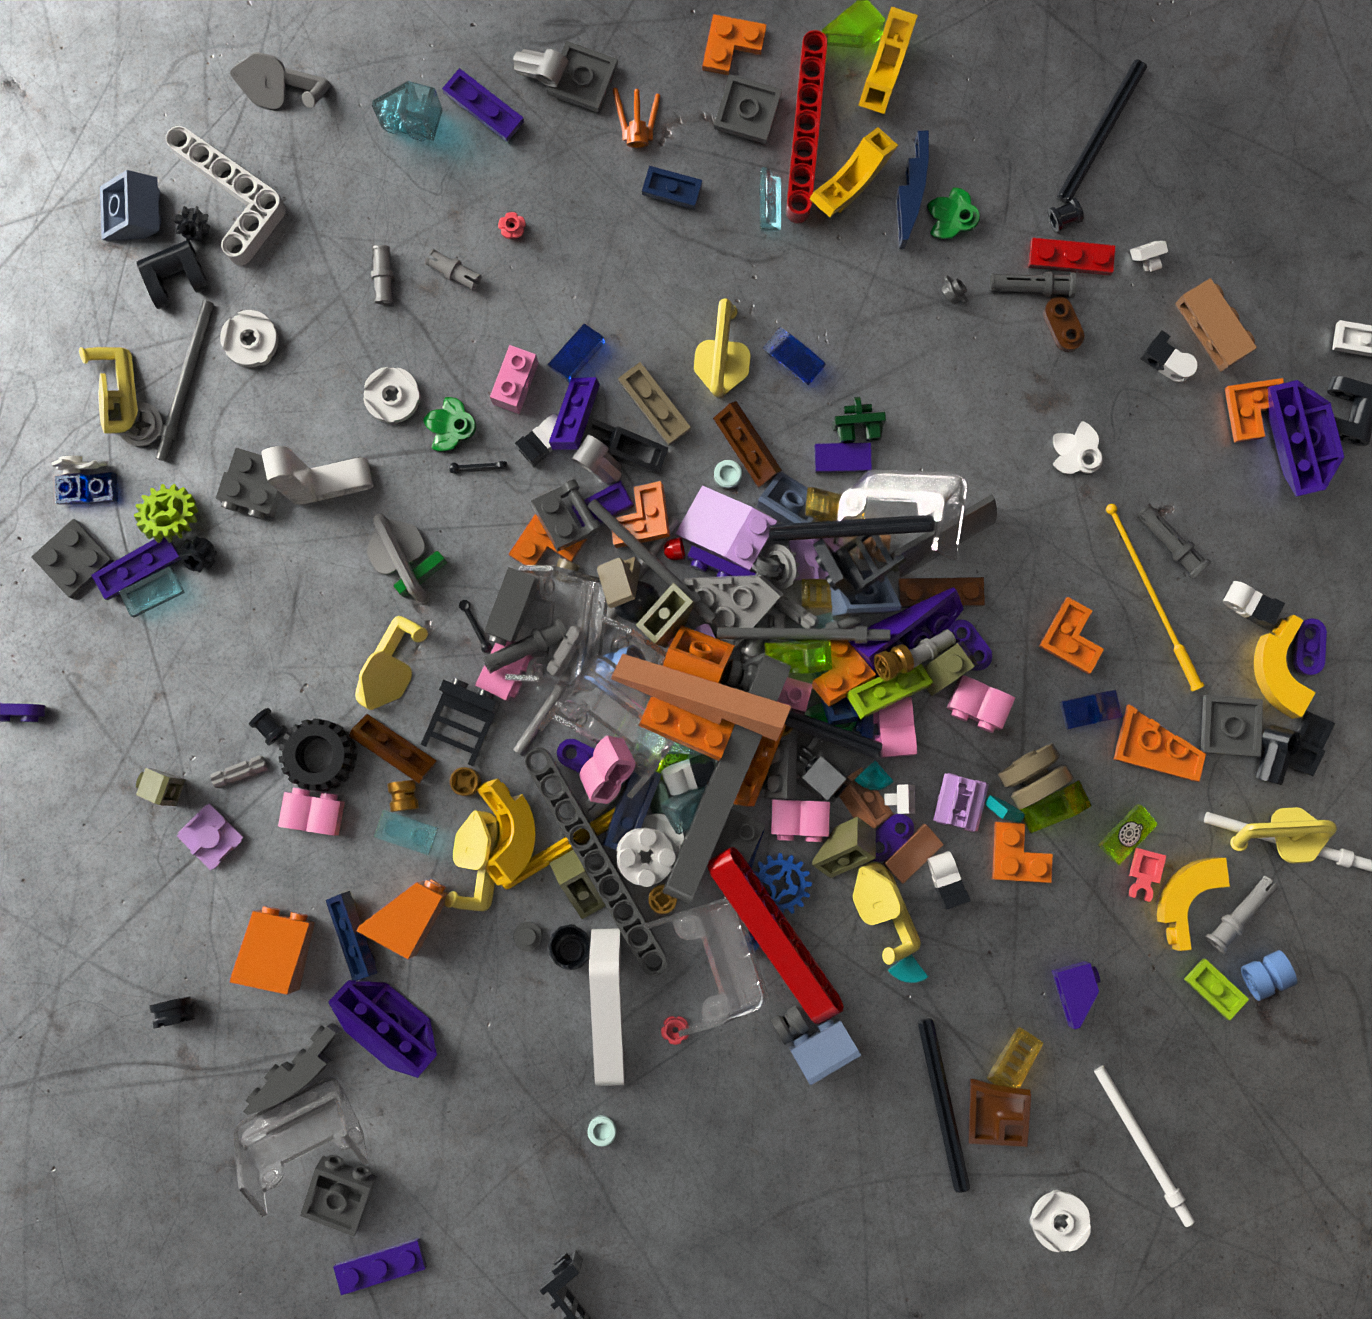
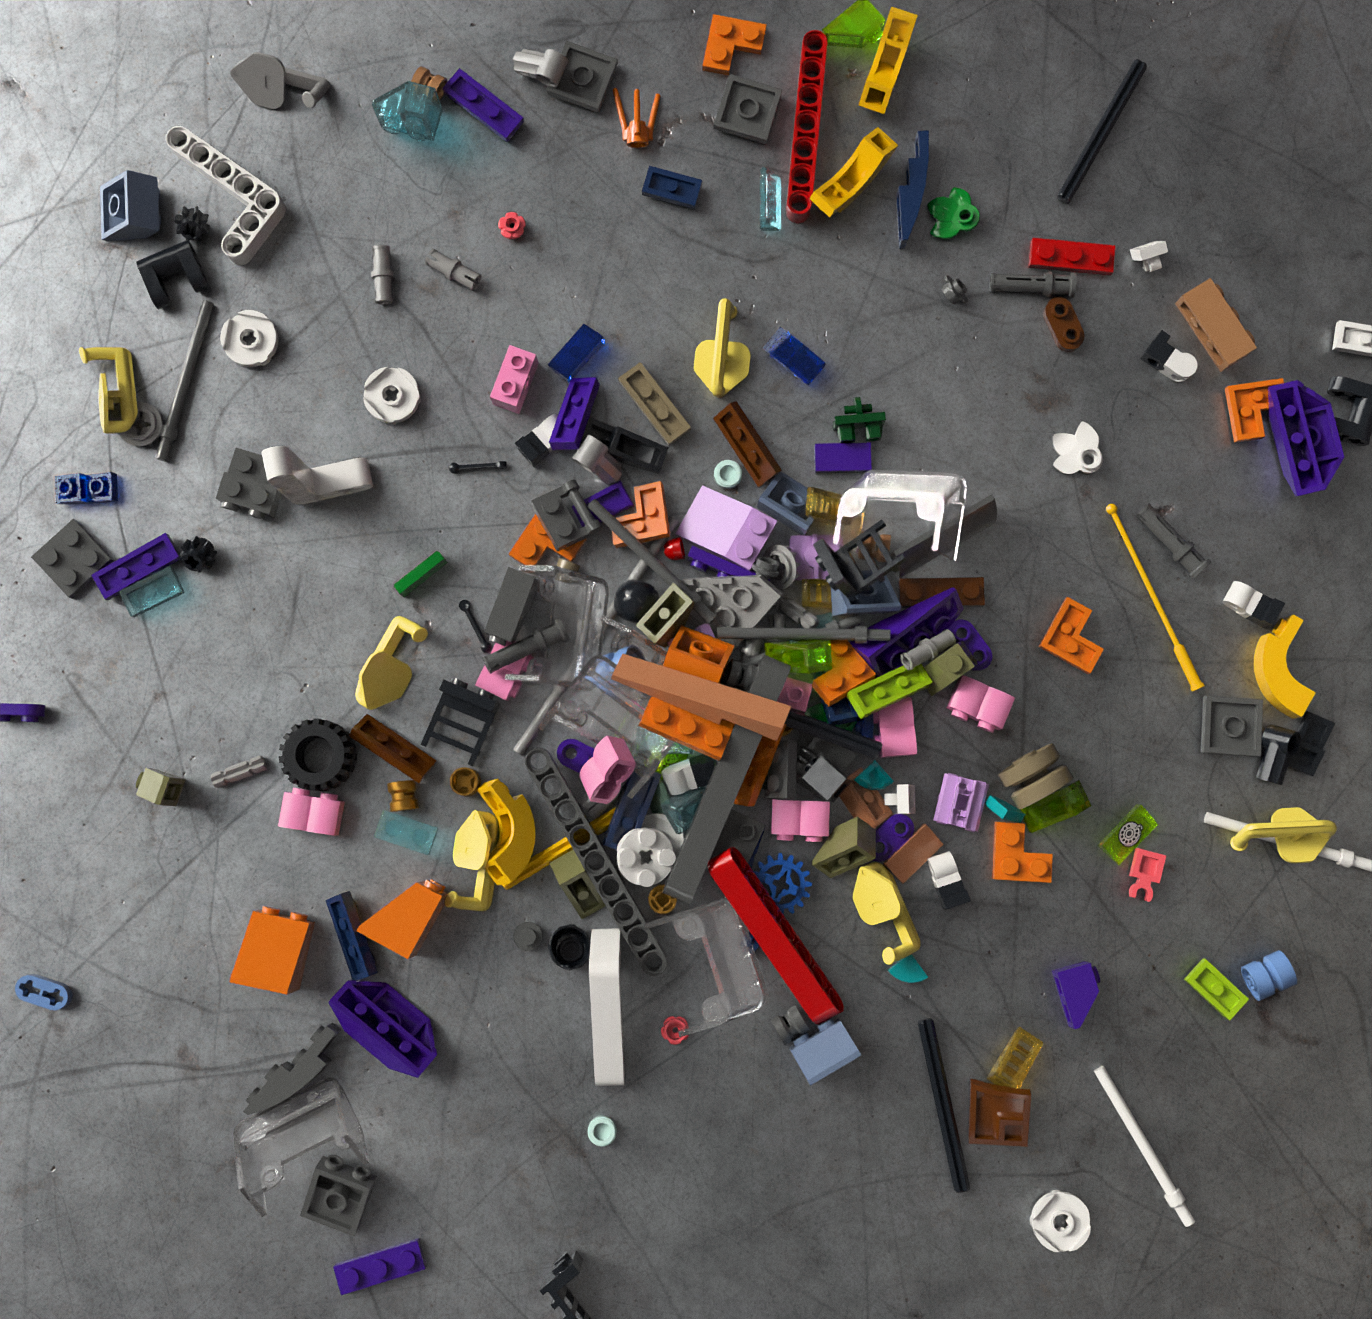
white plate [52,456,108,475] -> none
lime gear [134,484,199,543] -> none
black wheel [149,996,195,1029] -> none
lavender piece [177,803,244,870] -> none
black bush [249,708,287,746] -> none
light grey piece [367,513,430,604] -> none
plate [423,397,476,452] -> none
light grey axle [547,625,585,677] -> none
slope [597,557,641,609] -> none
black axle [769,514,935,541] -> none
pearl gold wheel [874,644,914,681] -> none
black bush [1047,198,1084,232] -> none
clear blue slope [1060,690,1122,730] -> none
orange wing [1113,704,1206,782] -> none
yellow arch [1157,857,1230,951] -> none
light grey pin [1205,876,1279,954] -> none
dark purple plate [1293,618,1327,676] -> none
none -> medium blue beam [15,974,73,1010]
none -> medium nougat wheel [410,66,447,104]

